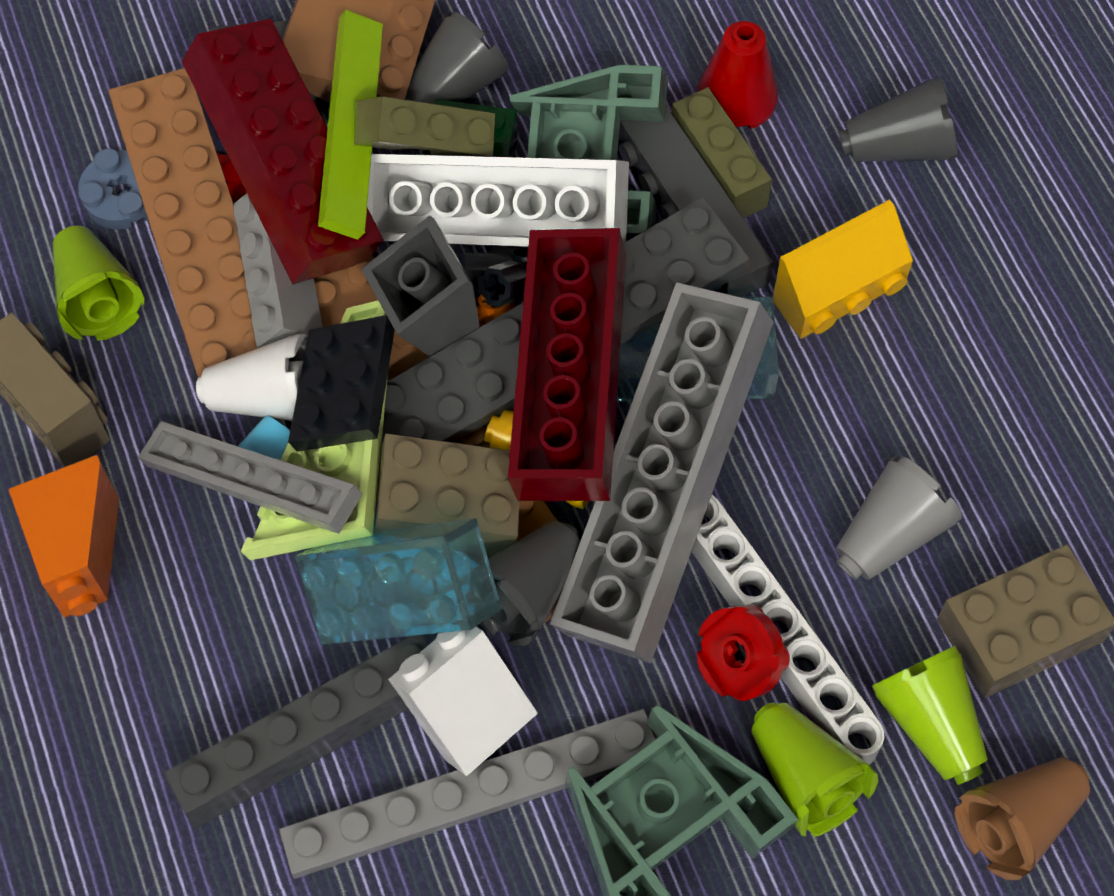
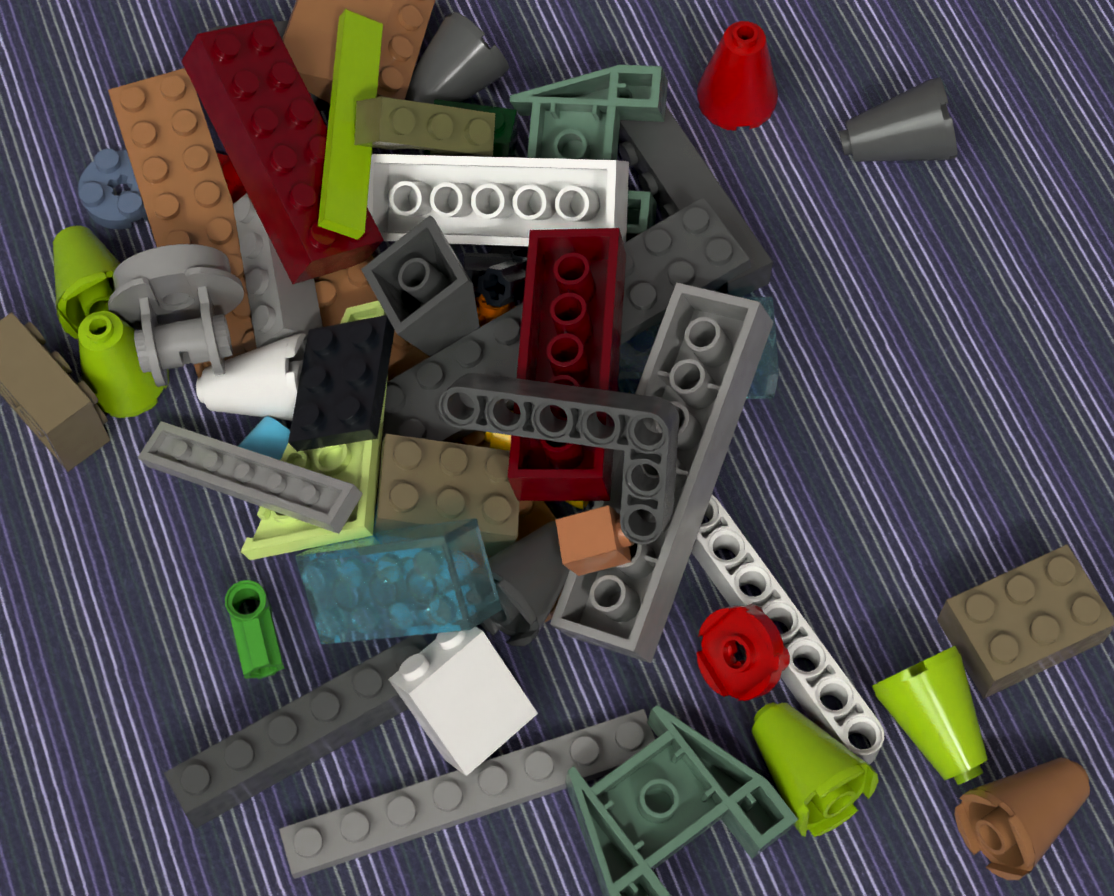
orange slope [8,455,119,618] -> none
olive arch [671,87,772,218] -> none
yellow slope [772,199,913,339] -> none
light grey cone [836,455,962,580] -> none
none -> lime cone [78,311,169,418]
none -> light grey piece [108,244,244,387]
none -> bright green piece [225,580,285,679]
none -> dark grey beam [439,373,679,545]
none -> nougat brick [556,505,634,576]

